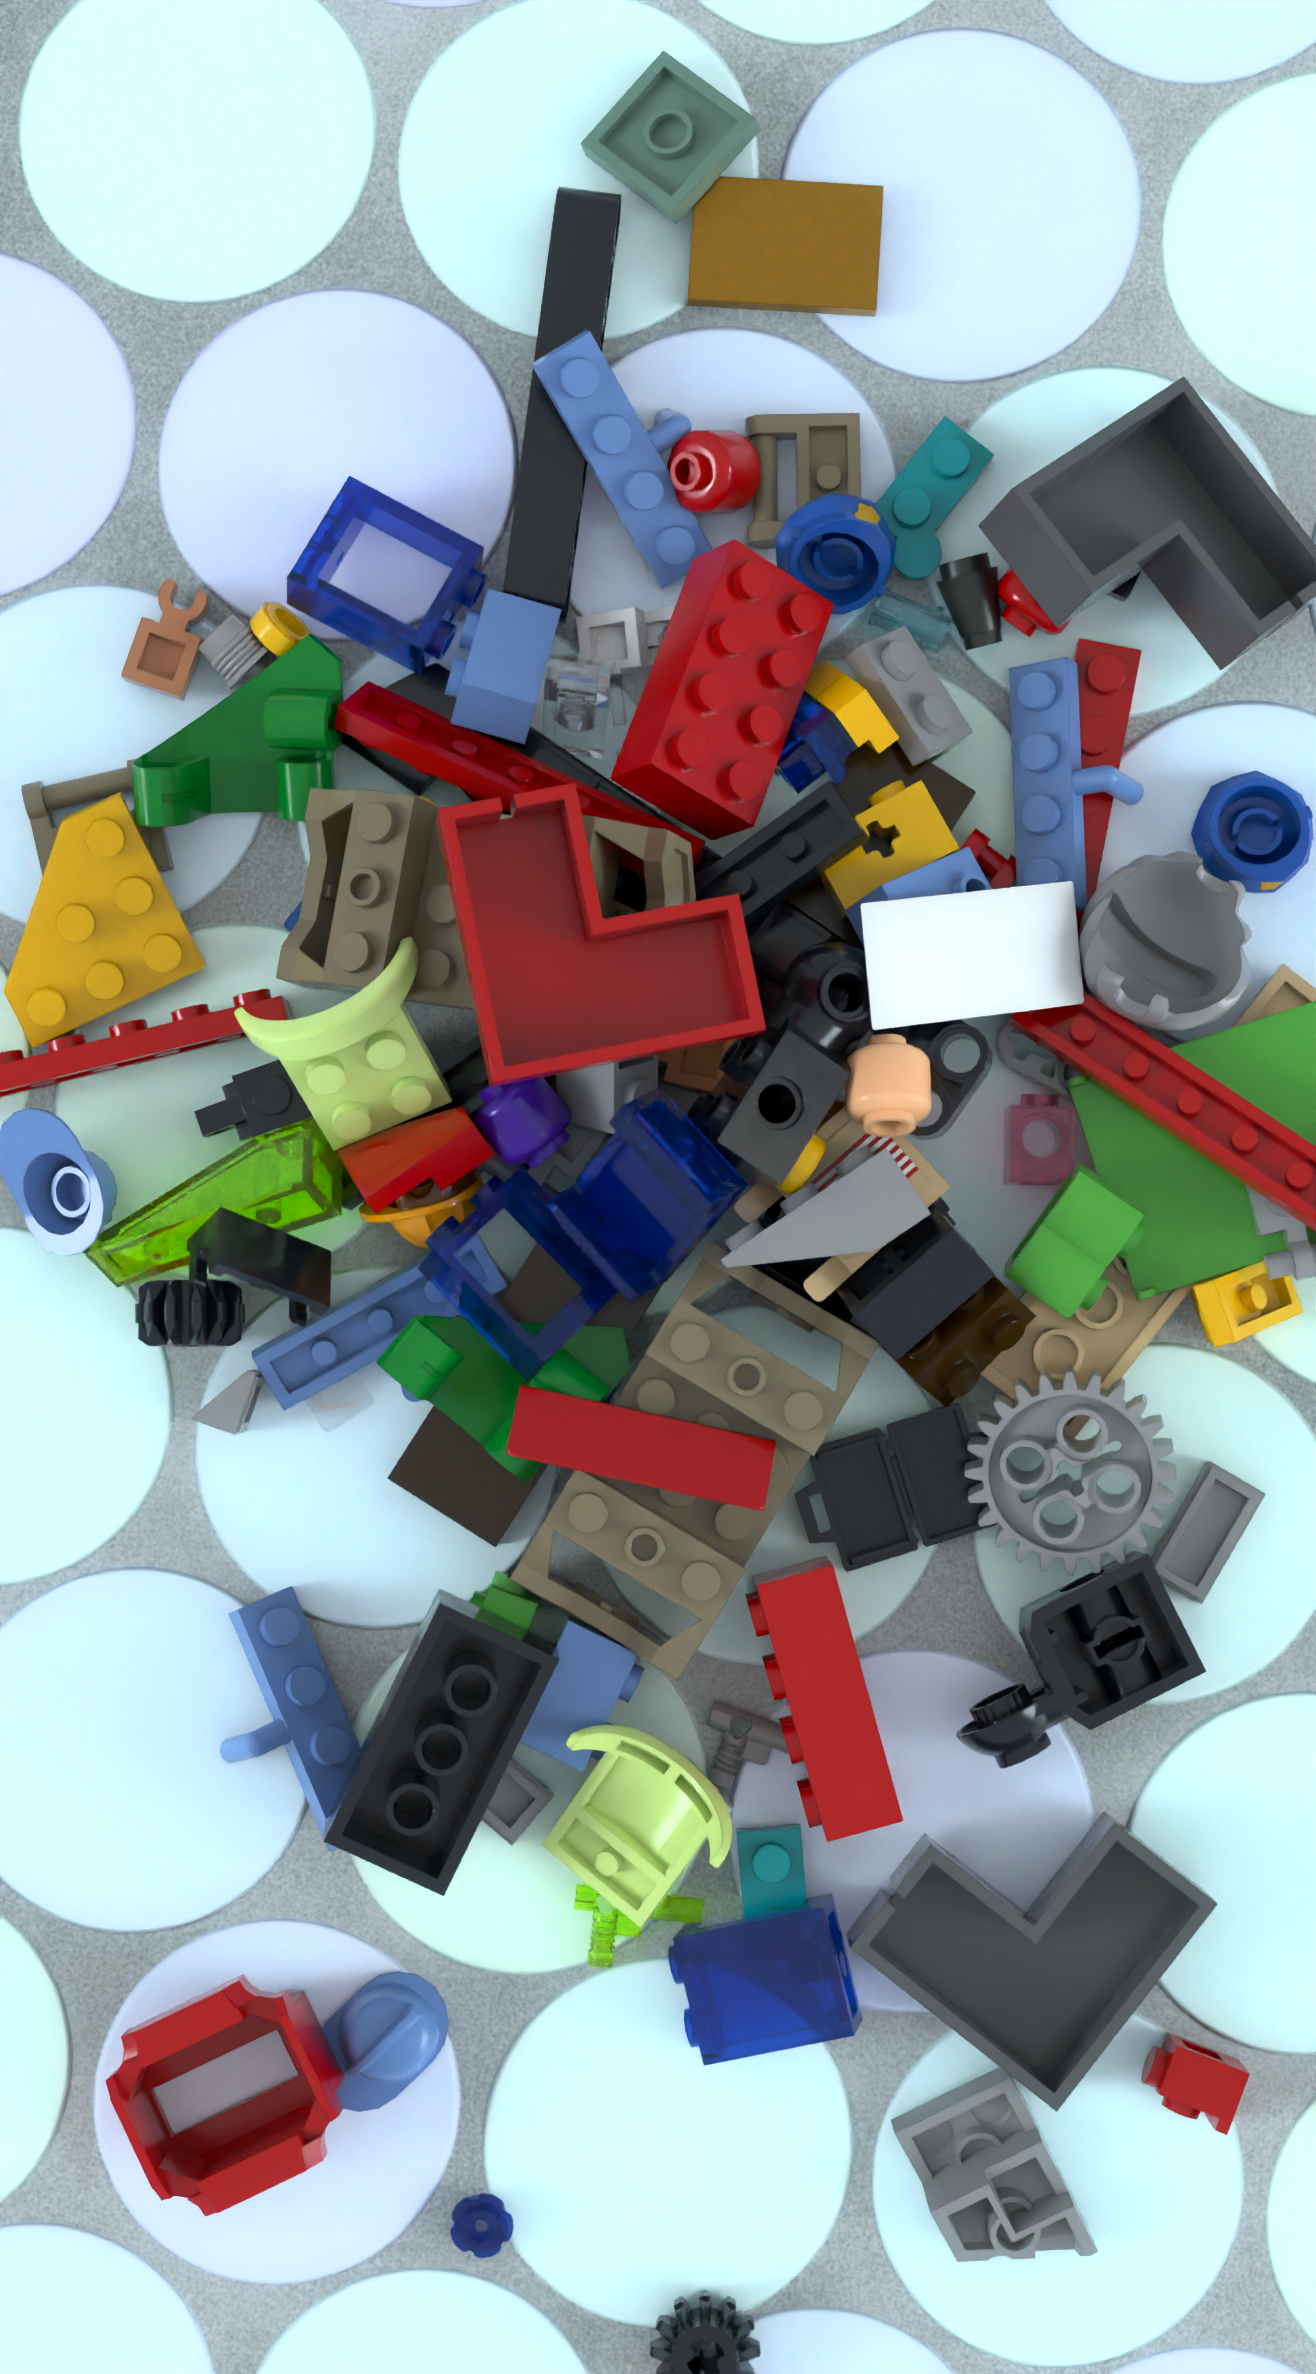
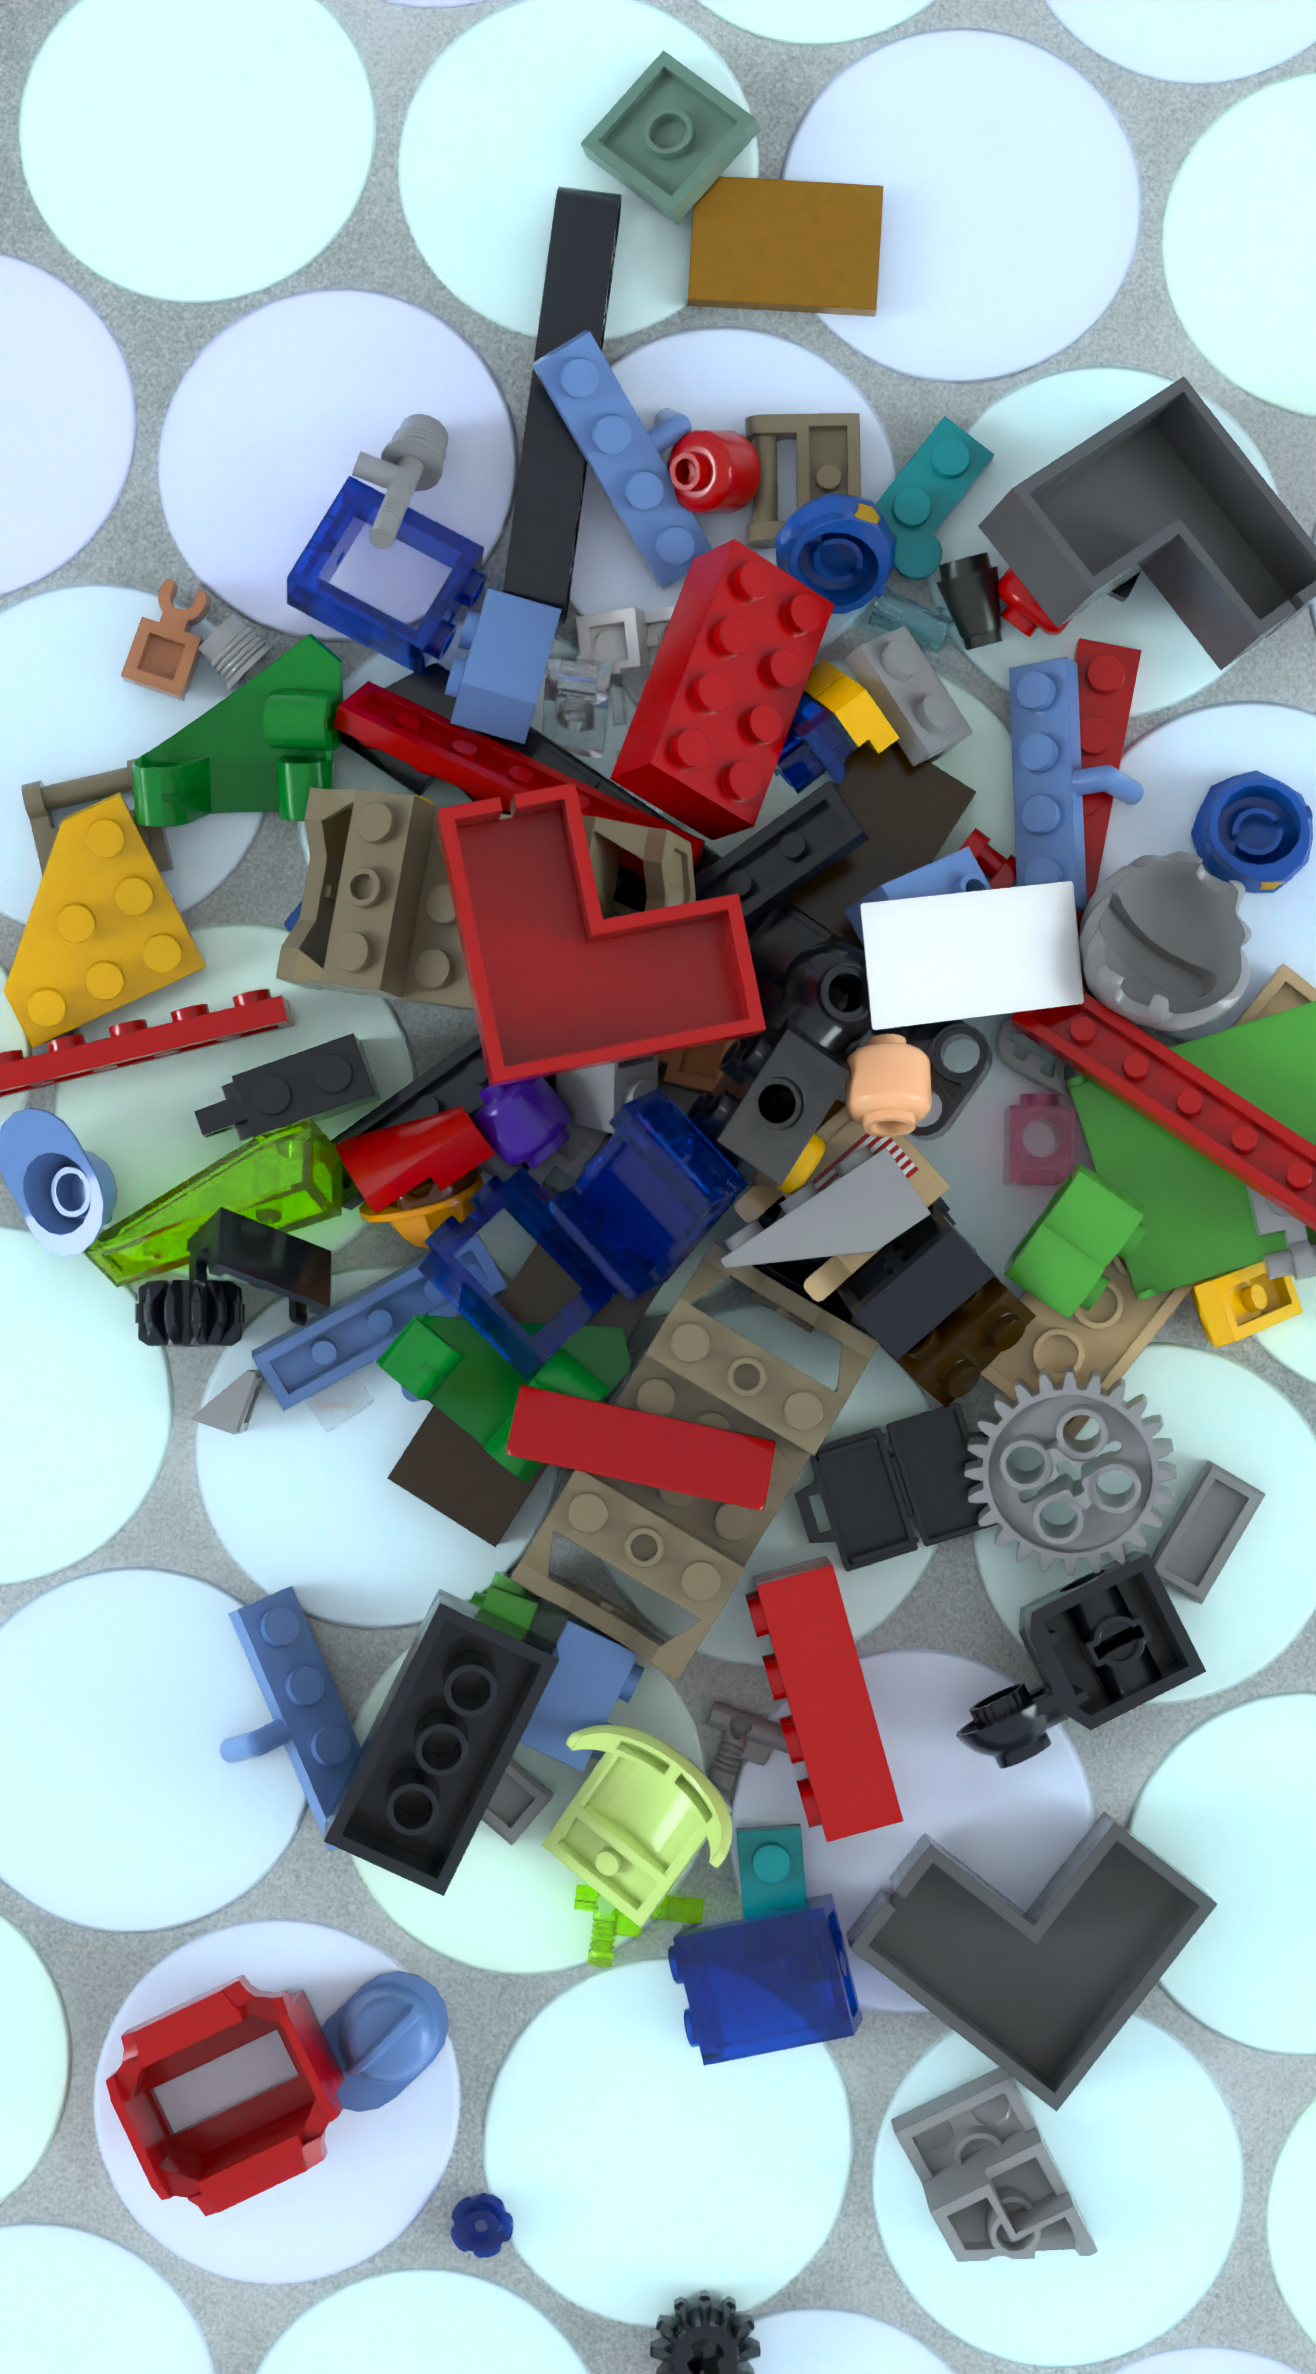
yellowish green piece [234,937,452,1151] -> none
yellow tile [249,602,311,657] -> none
yellow brick [819,780,959,919] -> none
red brick [1141,2032,1250,2135] -> none
none -> light grey piece [352,414,448,549]

